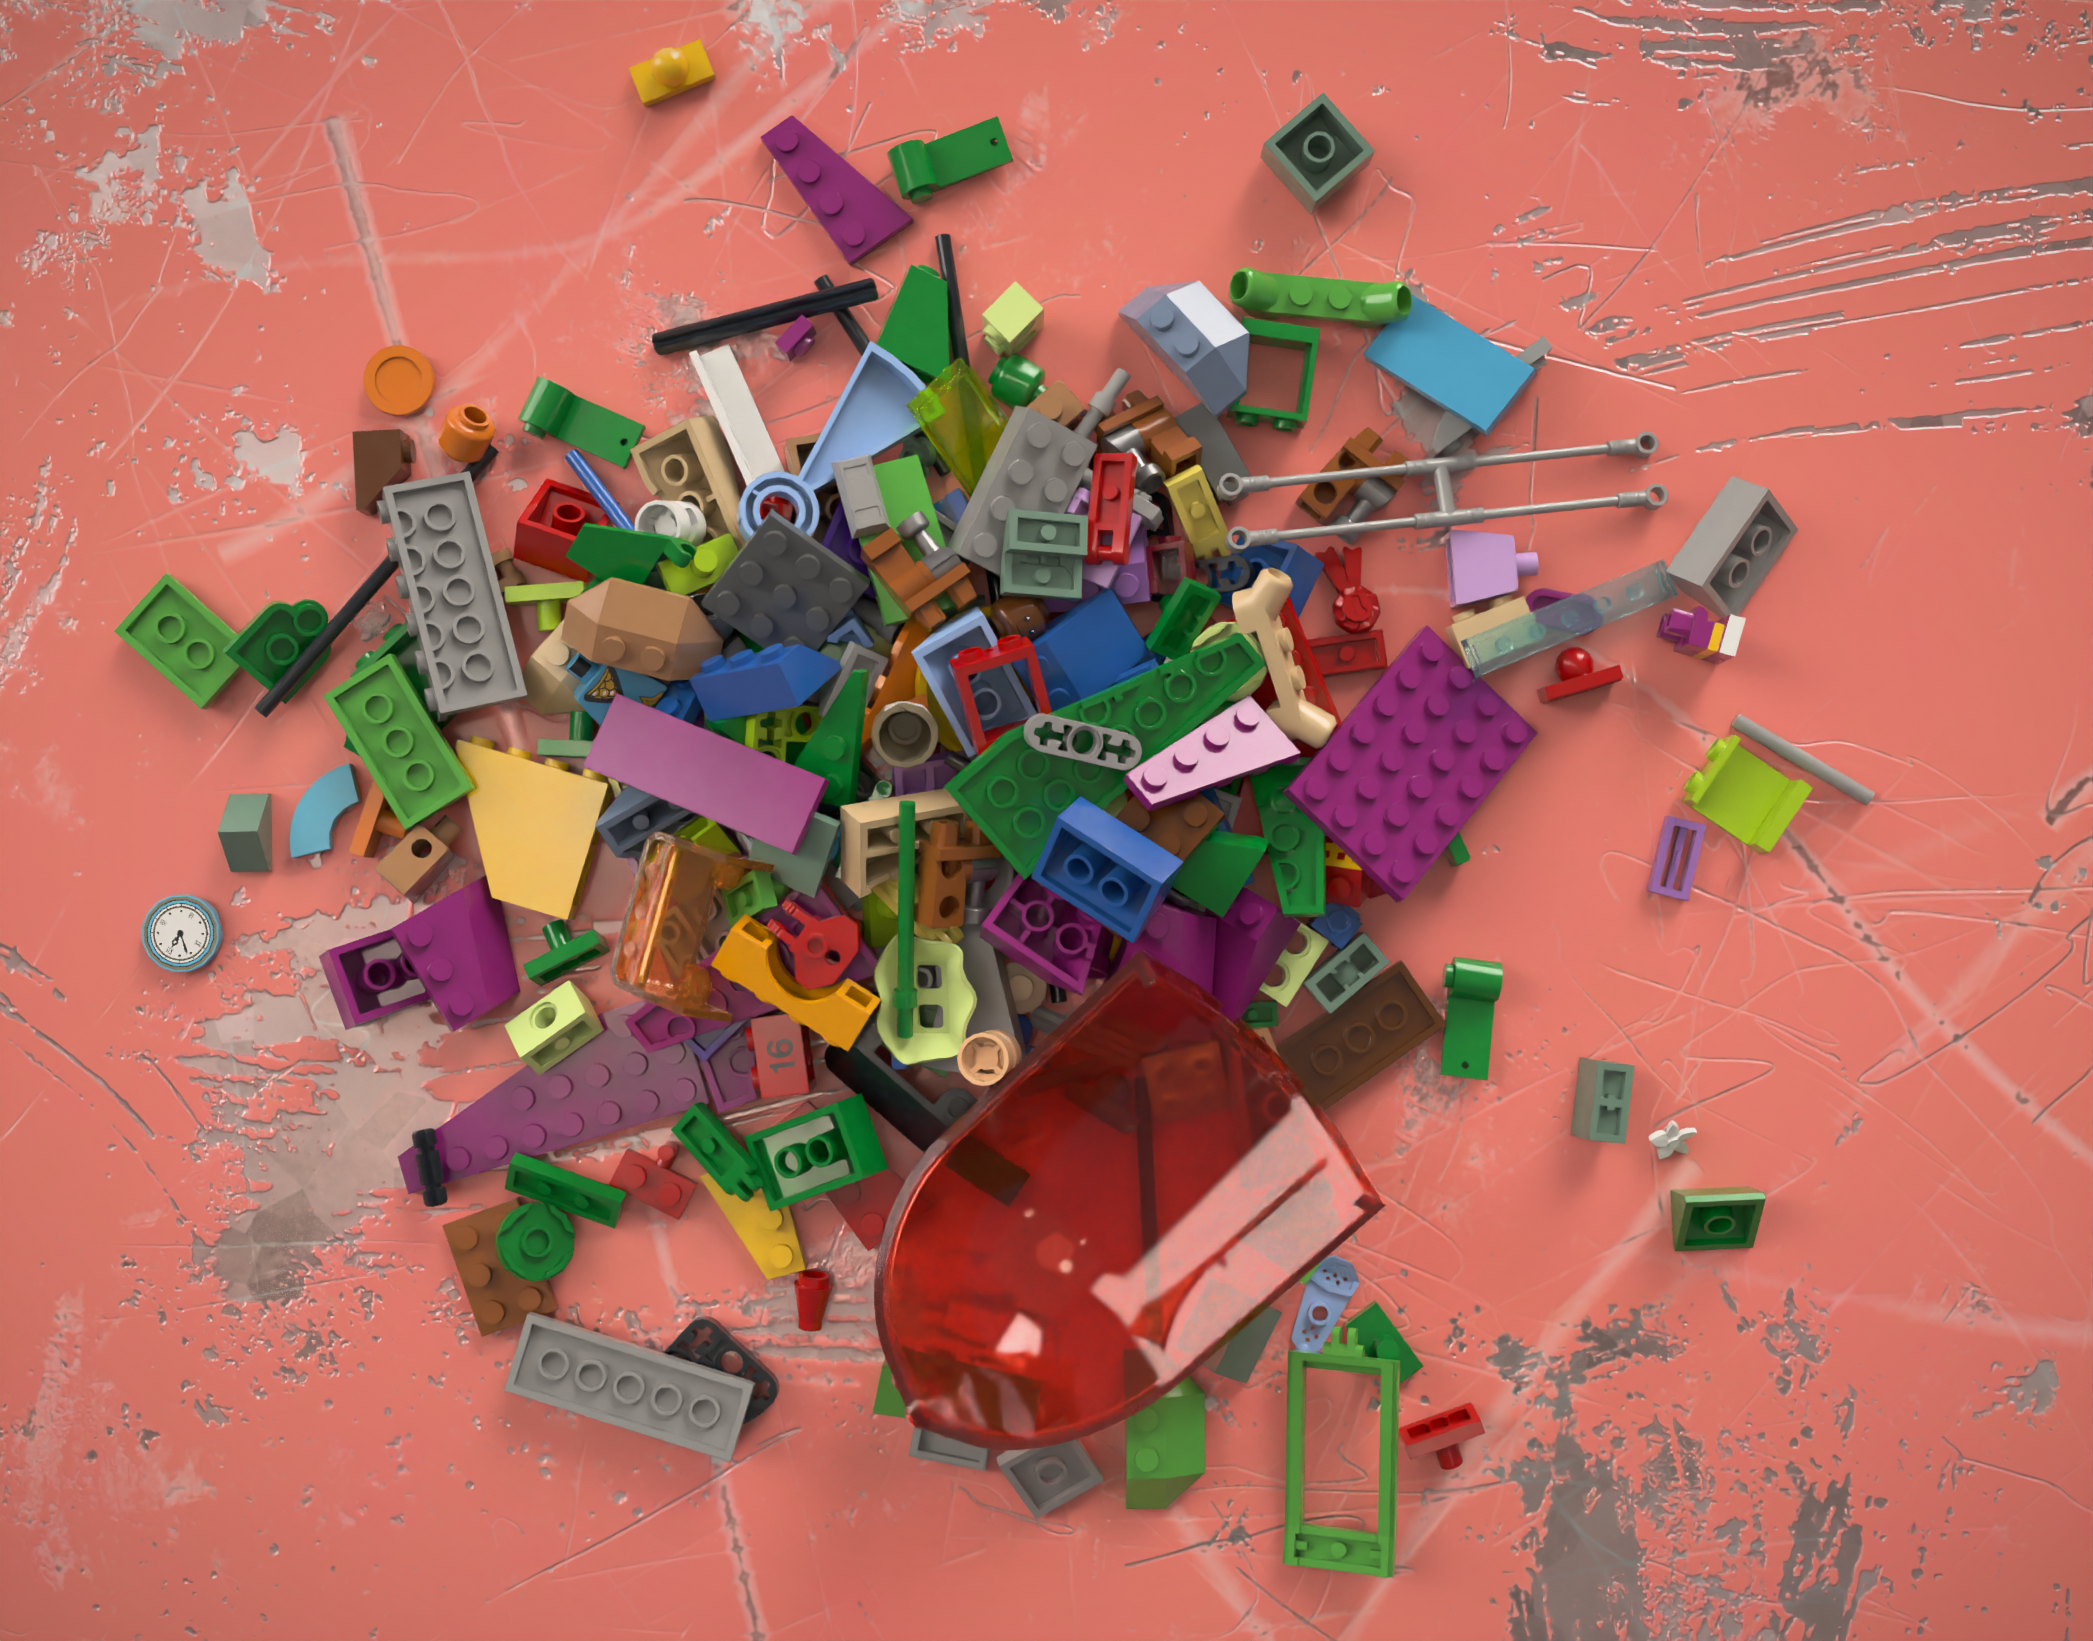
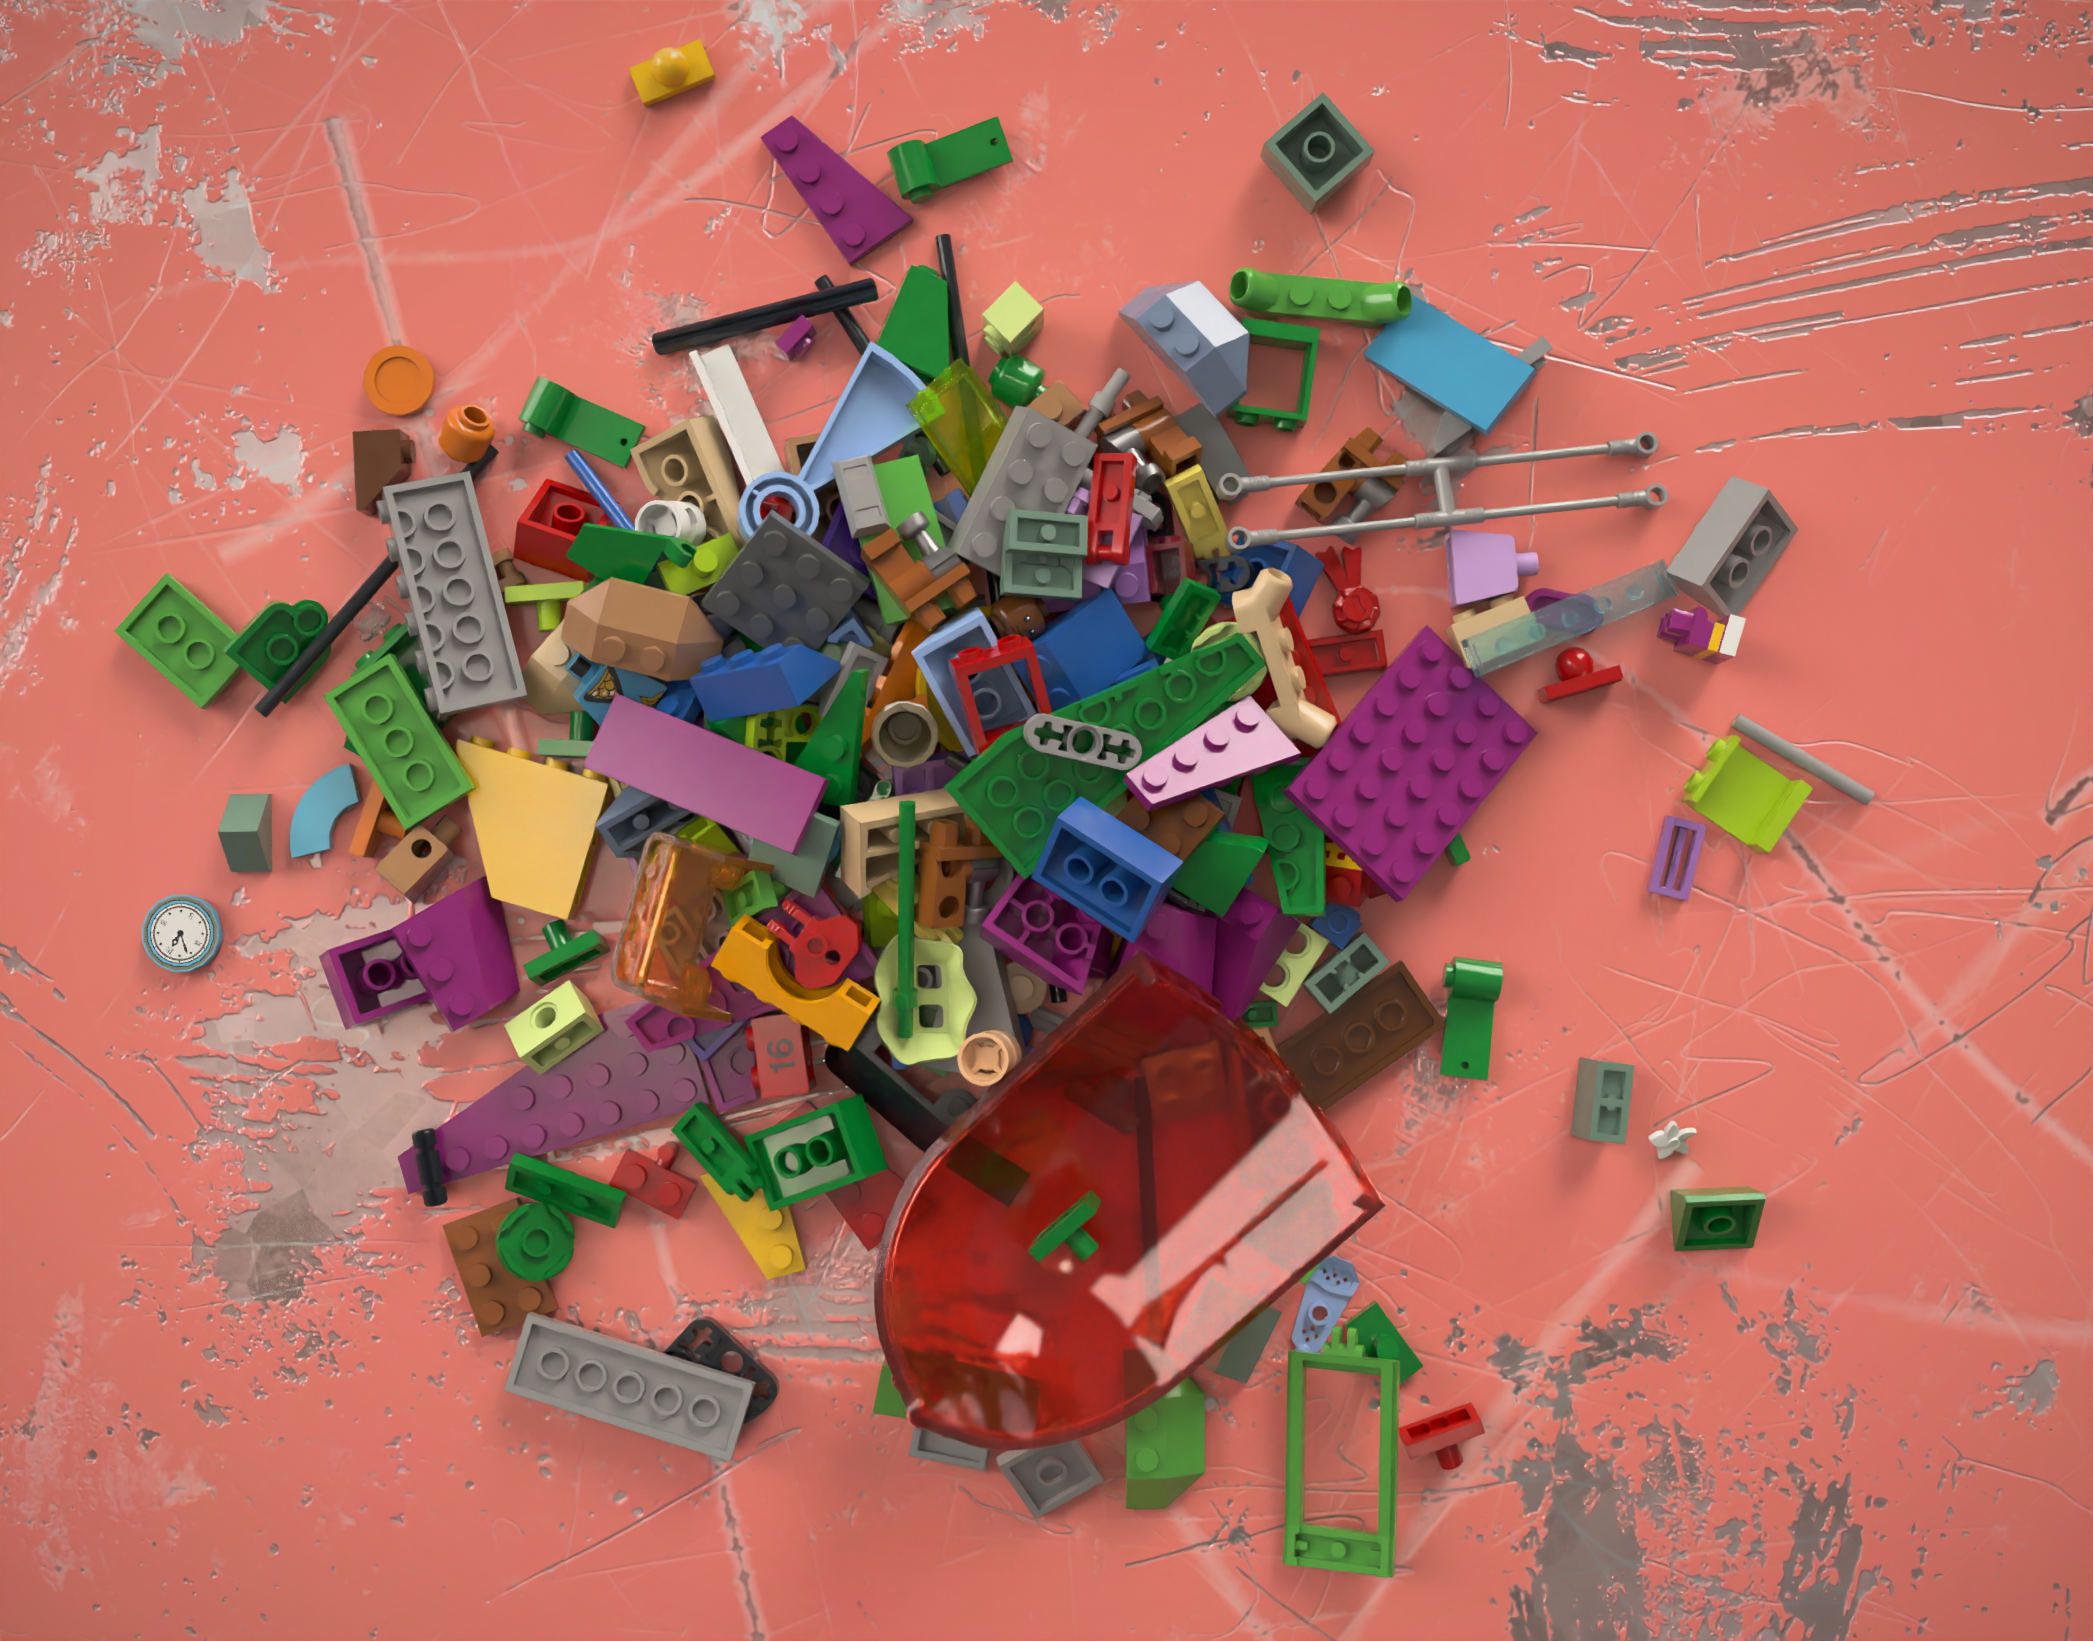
red cone [794,1269,833,1332] -> none
none -> green tile [1028,1189,1102,1262]

